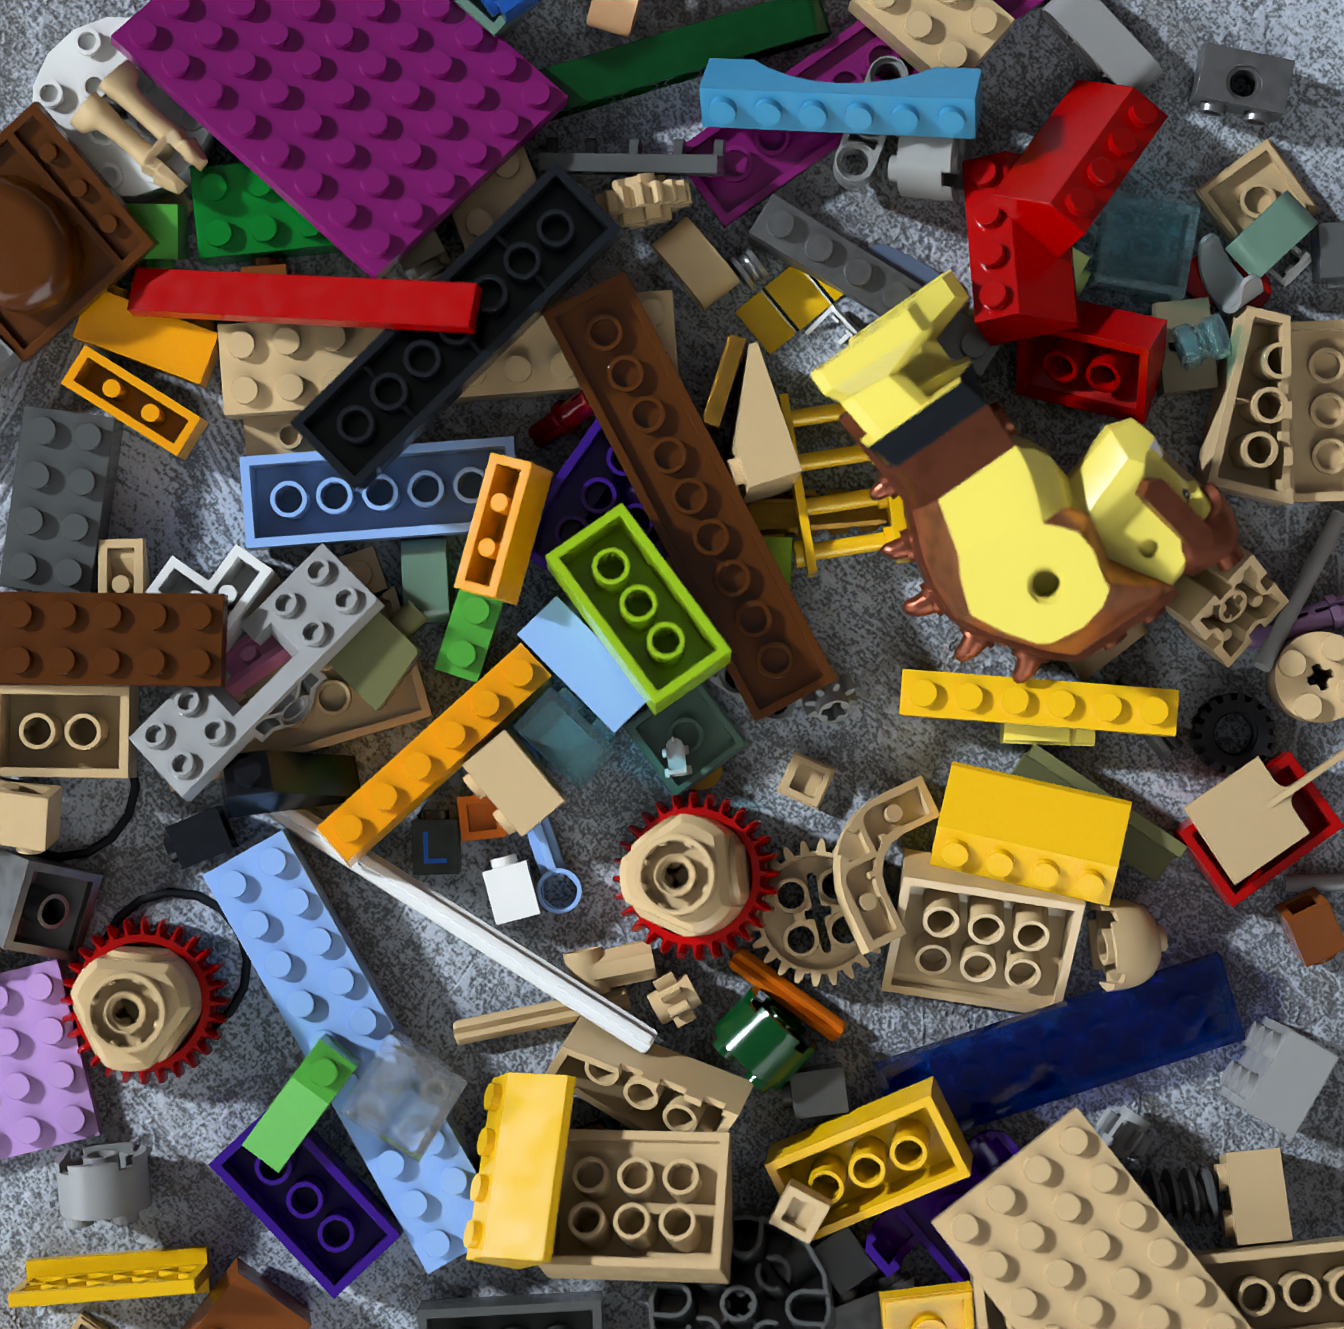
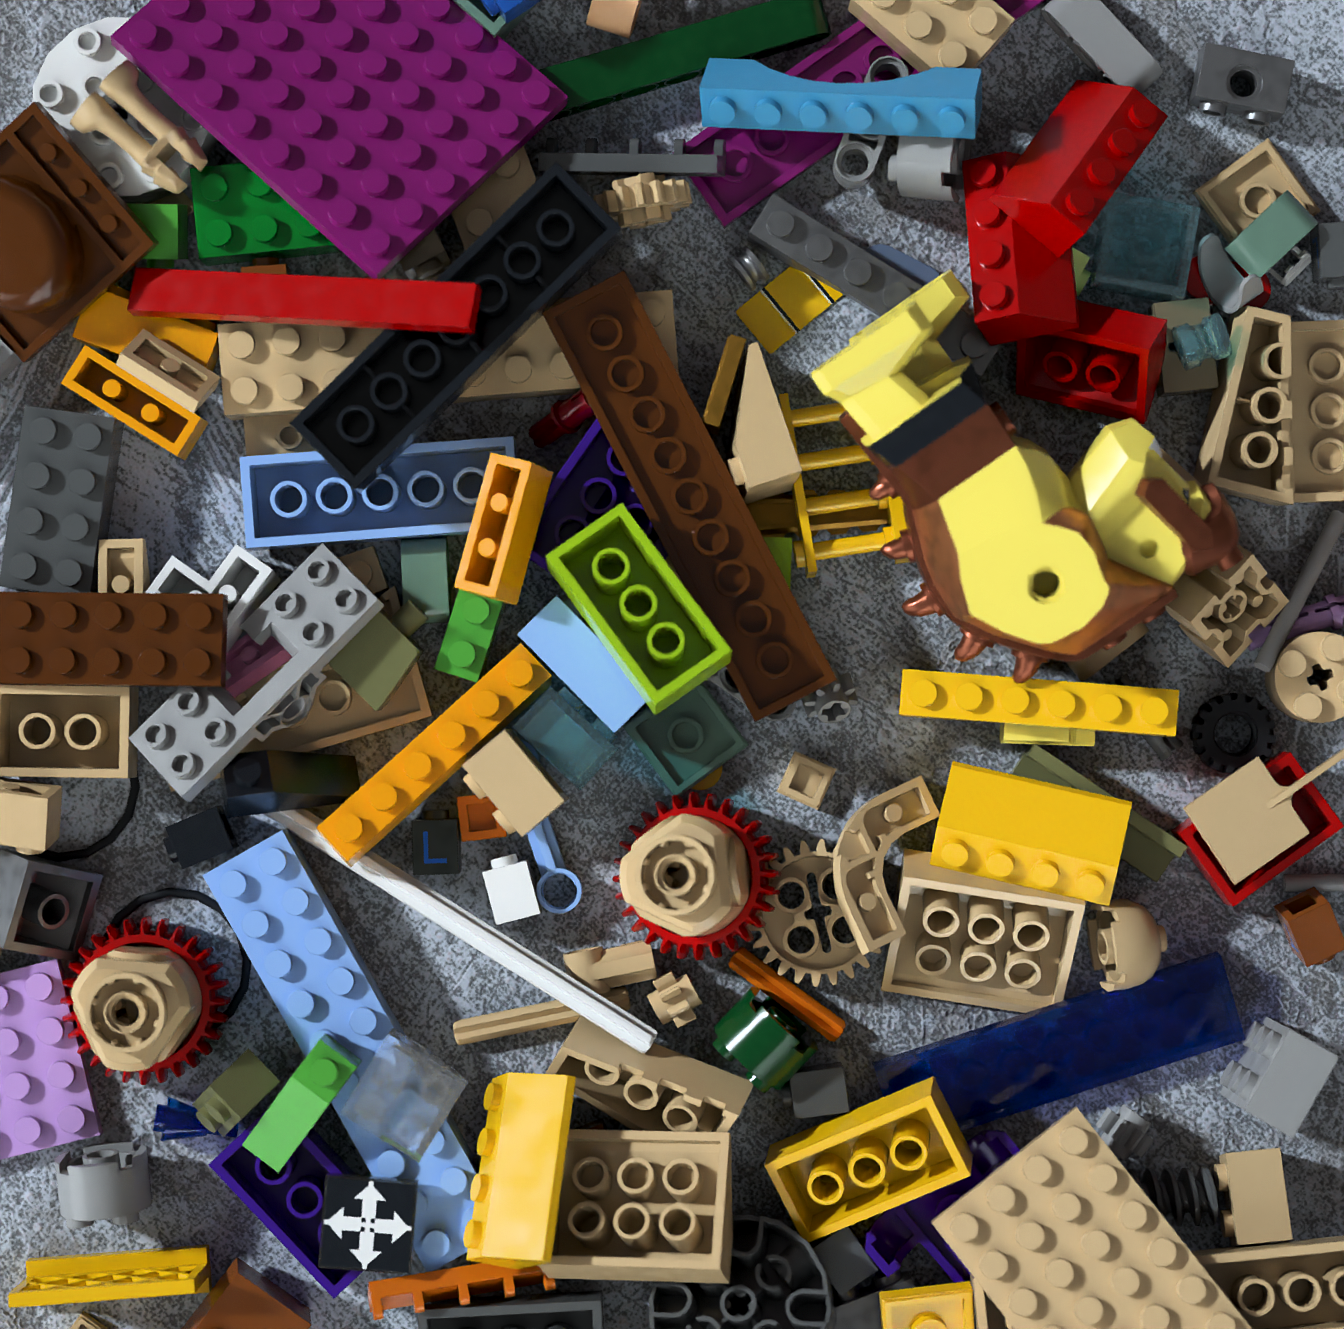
tan beam [651,216,740,311] -> none
white piece [661,737,692,778] -> none
tan plate [768,1178,832,1244] -> none
white piece [805,304,861,345] -> none
none -> tan plate [116,329,221,414]
none -> clear blue cone [153,1096,239,1141]
none -> olive brick [192,1048,280,1137]
none -> black tile [318,1173,419,1275]
none -> orange hinge [367,1263,556,1320]

